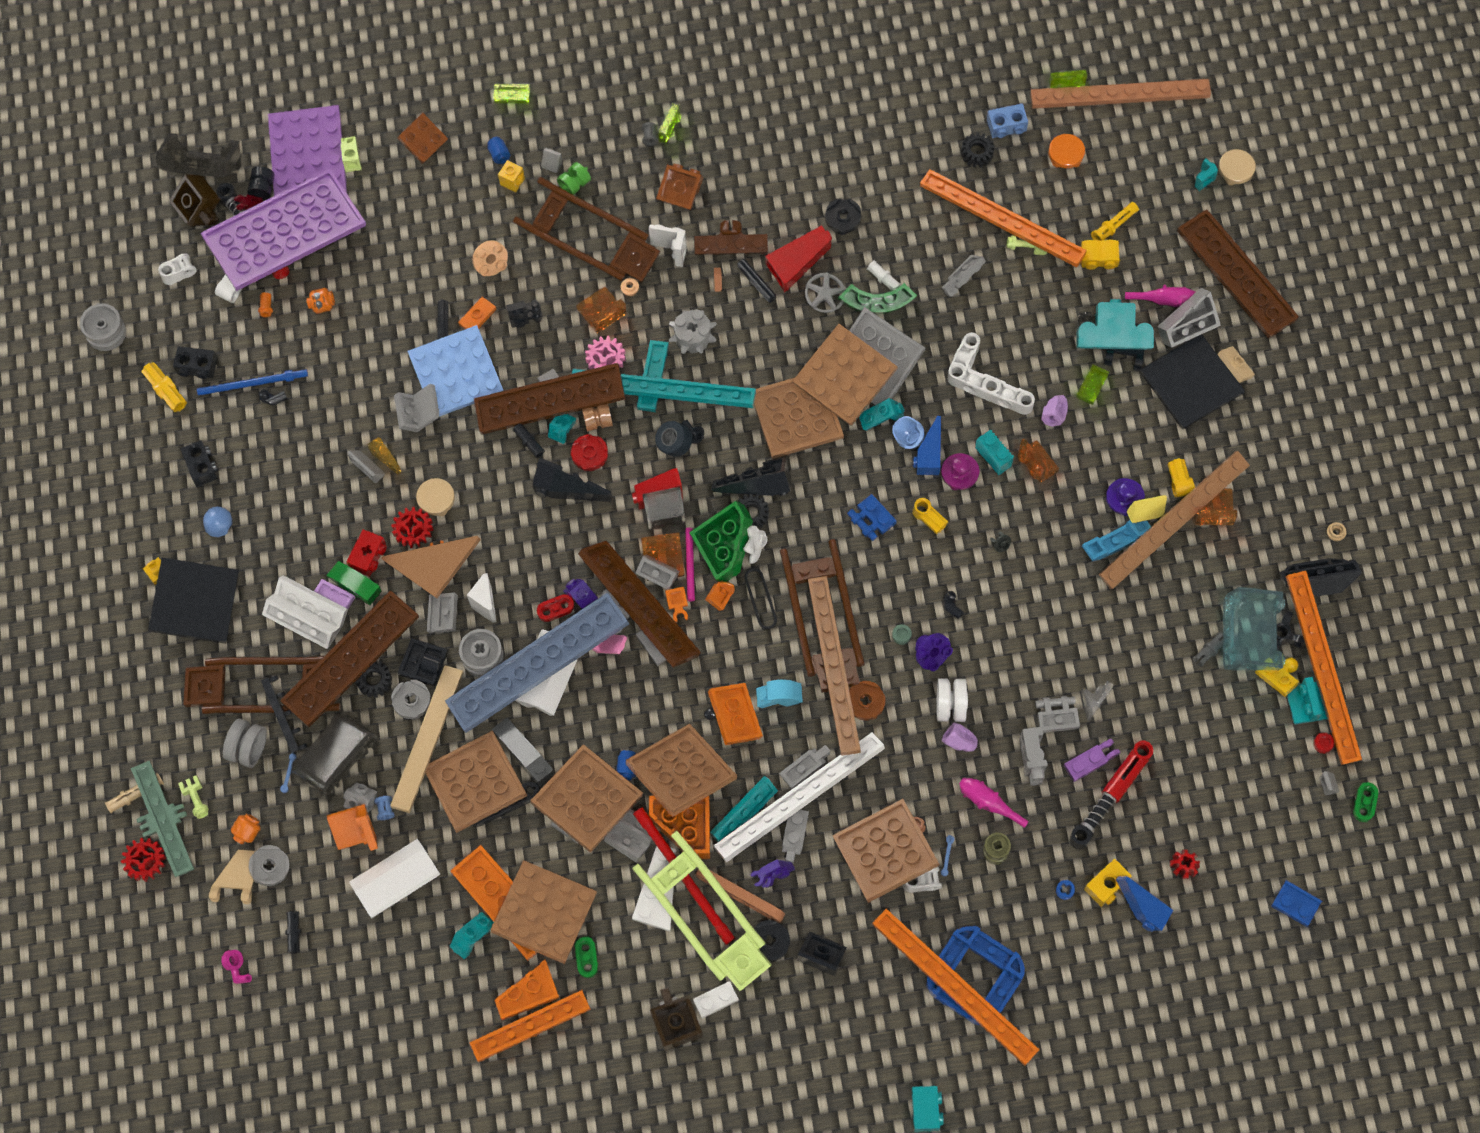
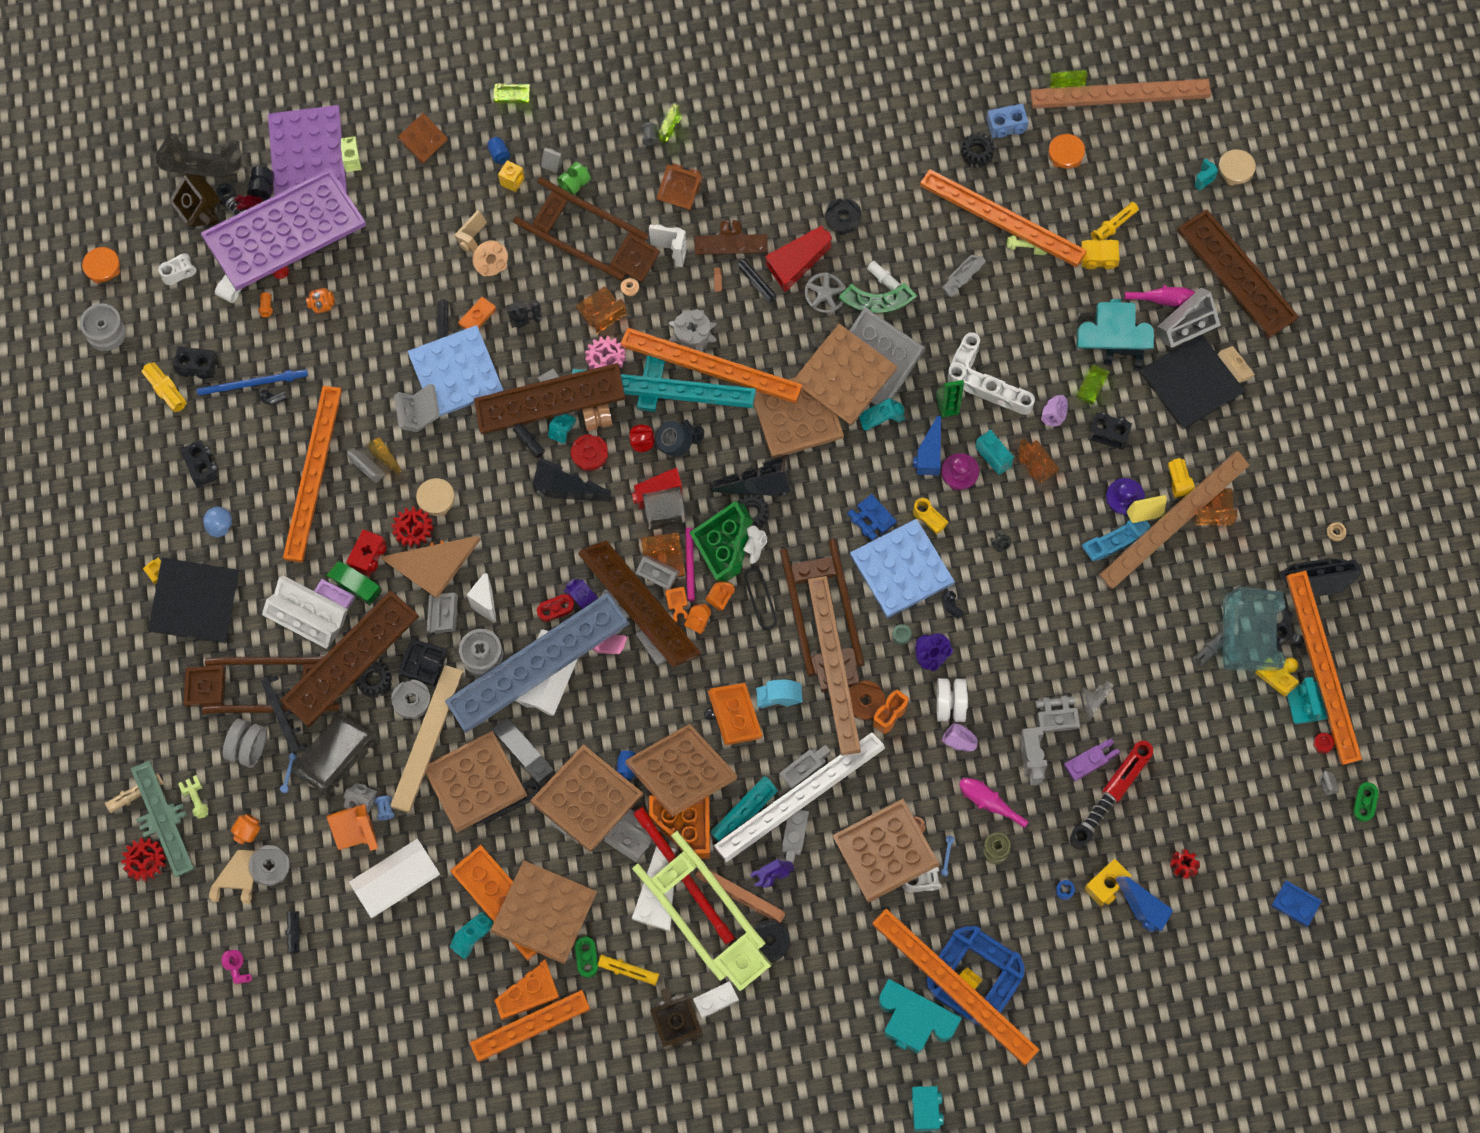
black slope [798,932,847,976] -> none
light blue hair [892,416,924,449] -> none
none -> orange tile [82,247,120,284]
none -> orange plate [283,386,342,563]
none -> tan bracket [454,211,487,253]
none -> yellow pin [598,954,659,986]
none -> orange plate [621,328,802,404]
none -> red piece [629,425,654,452]
none -> orange plate [684,604,711,634]
none -> light blue plate [850,519,955,618]
none -> orange brick [873,690,909,734]
none -> teal brick [879,979,962,1054]
none -> green slope [936,380,964,418]
none -> yellow tile [959,967,983,990]
none -> black brick [1088,412,1132,450]

